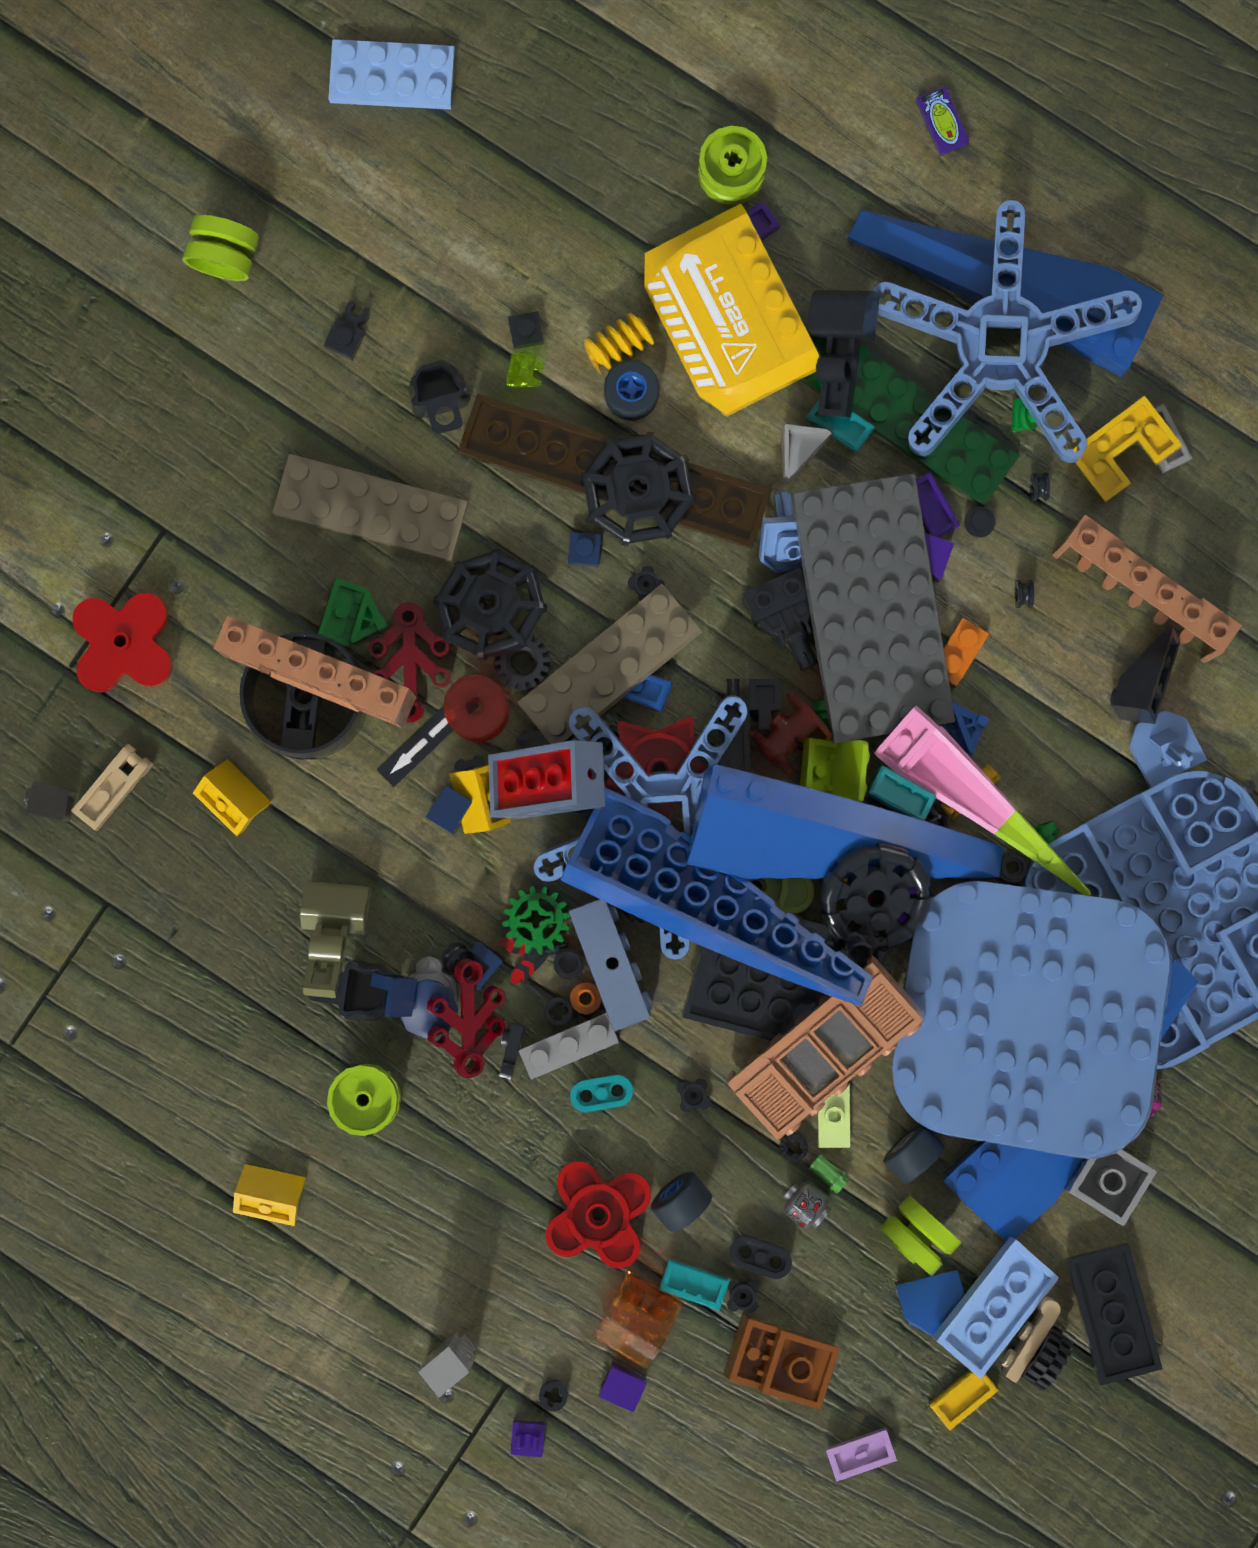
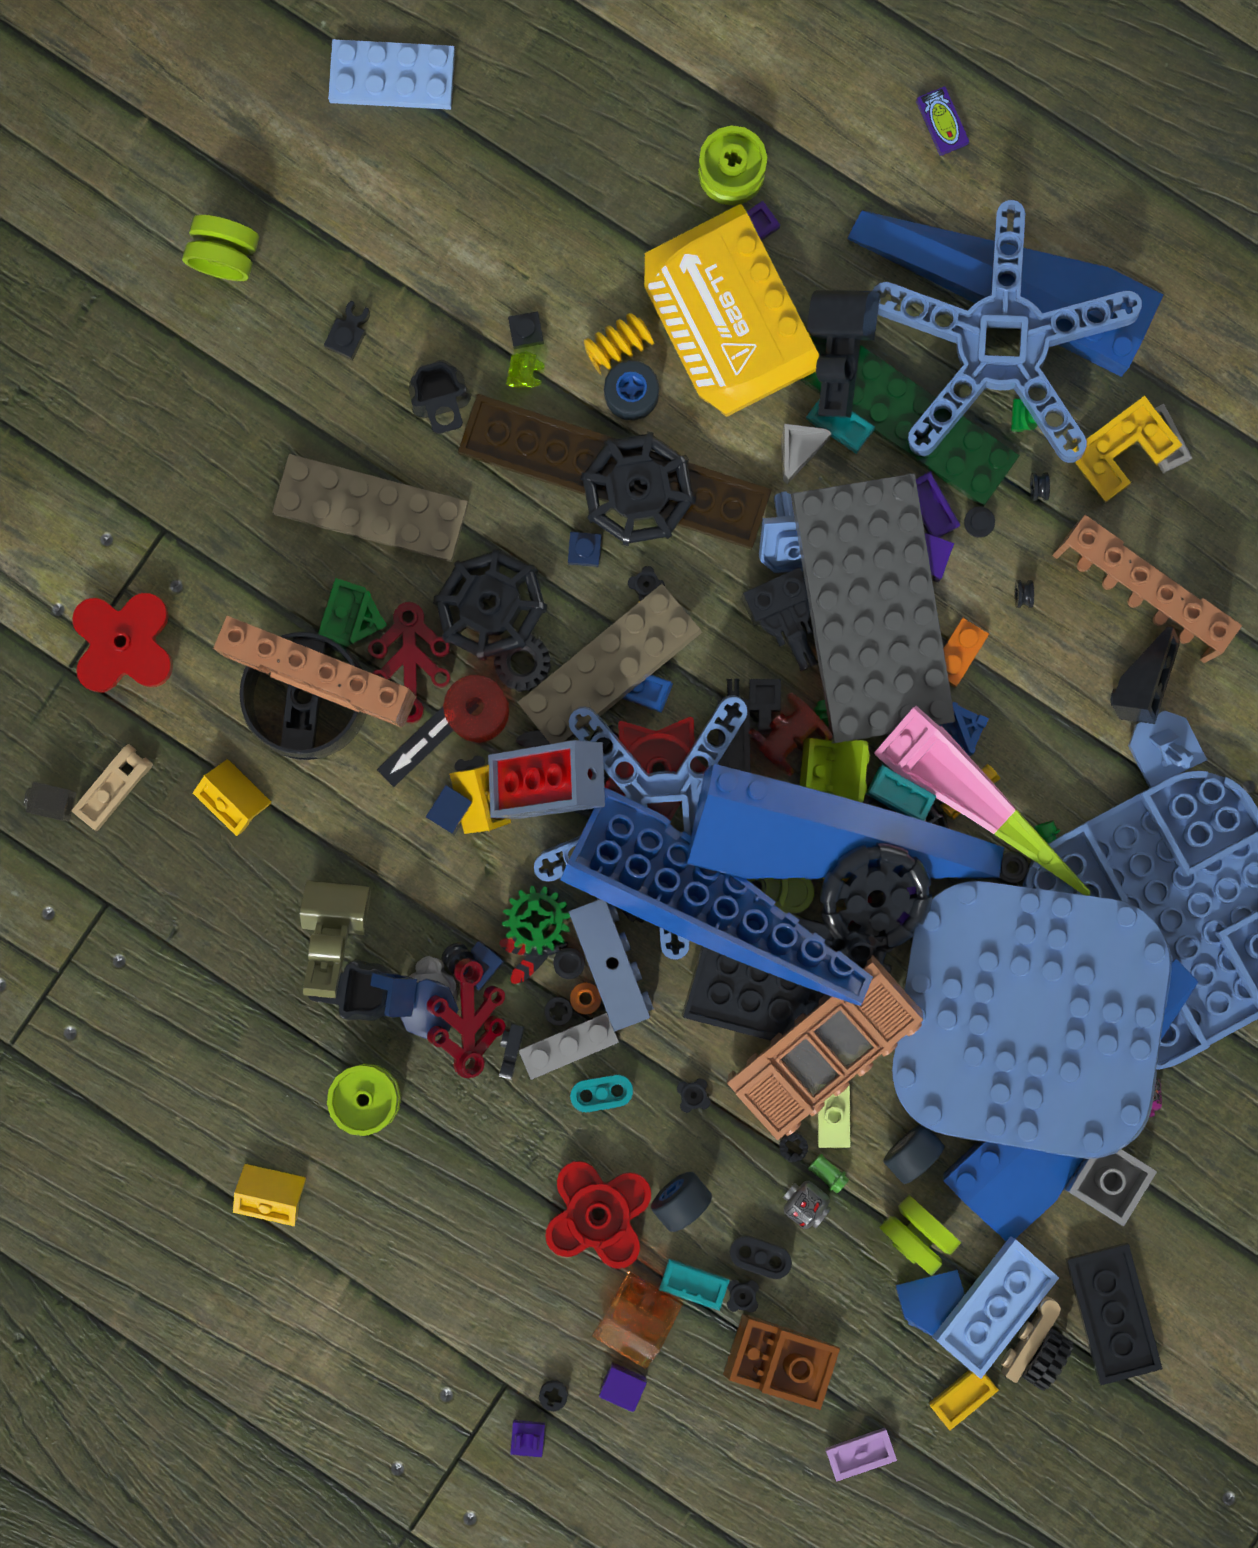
light grey brick [418,1332,476,1397] -> none

